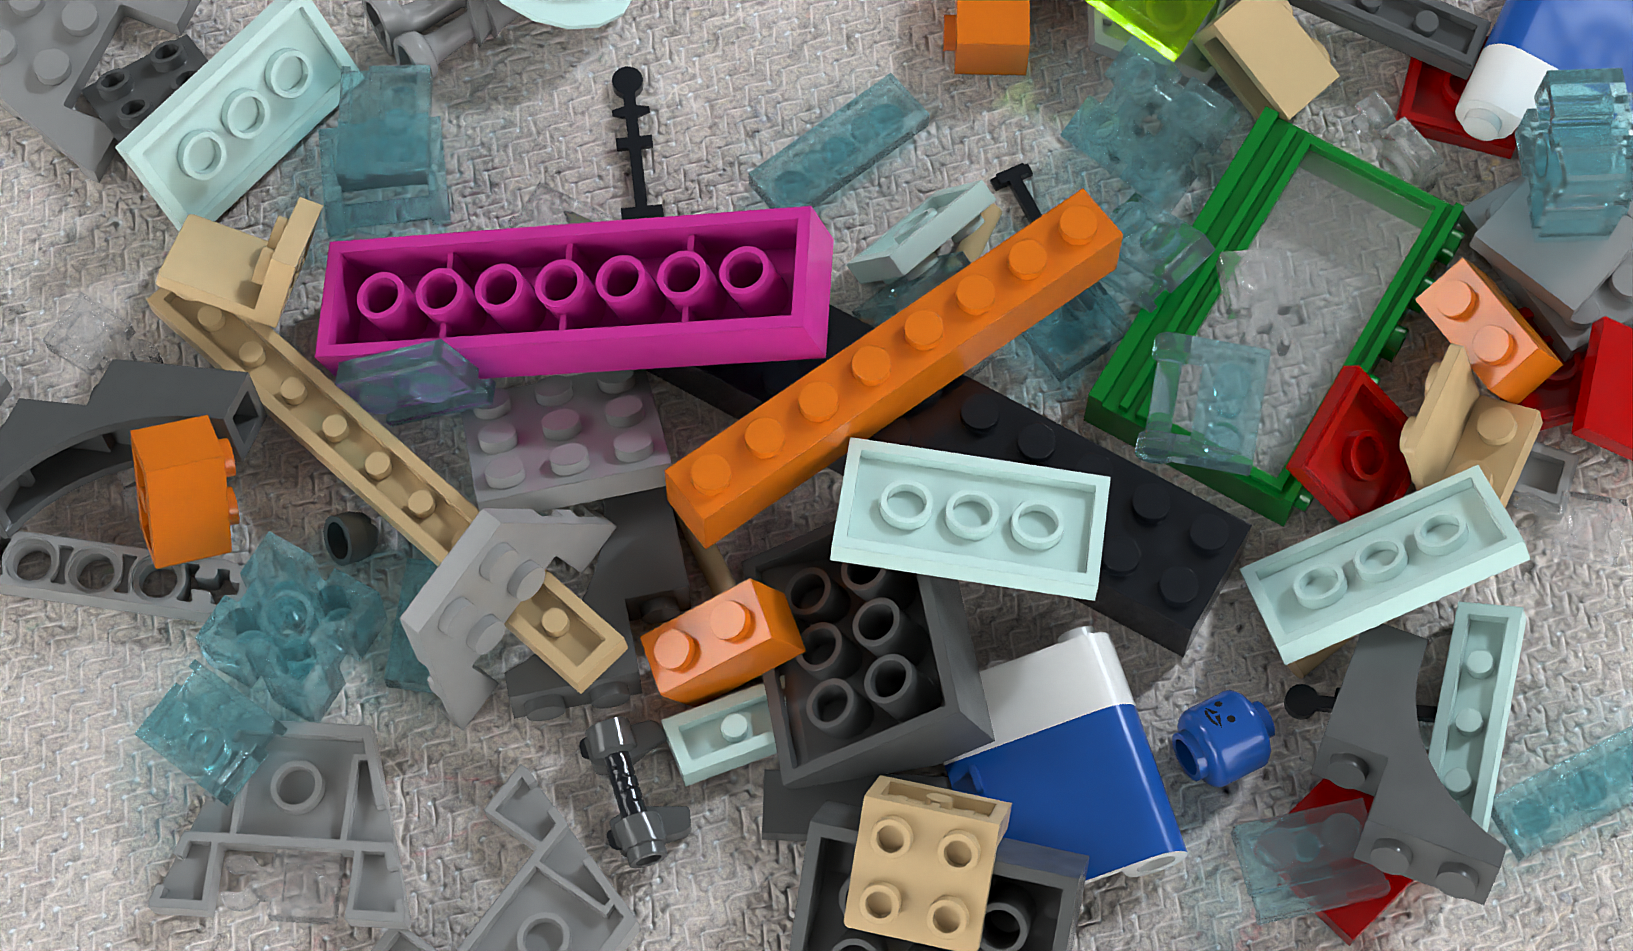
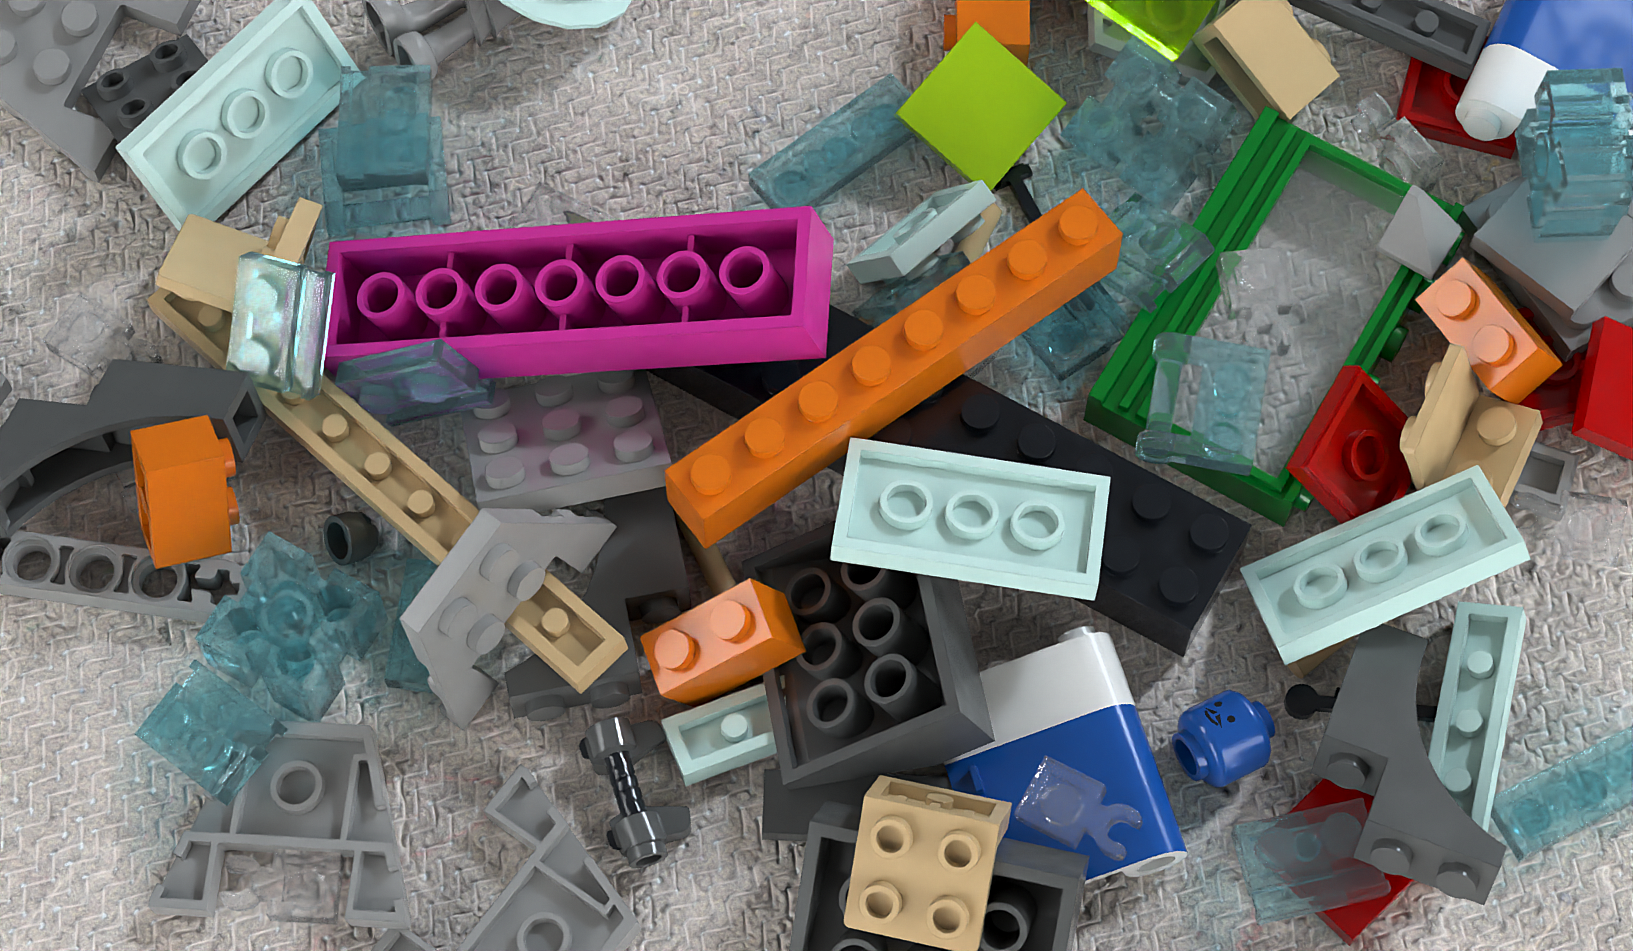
black piece [612,66,664,220] -> none
none -> clear light blue plate [226,251,335,400]
none -> lime tile [893,22,1067,191]
none -> clear plate [1014,755,1143,861]
none -> light grey slope [1376,184,1462,280]

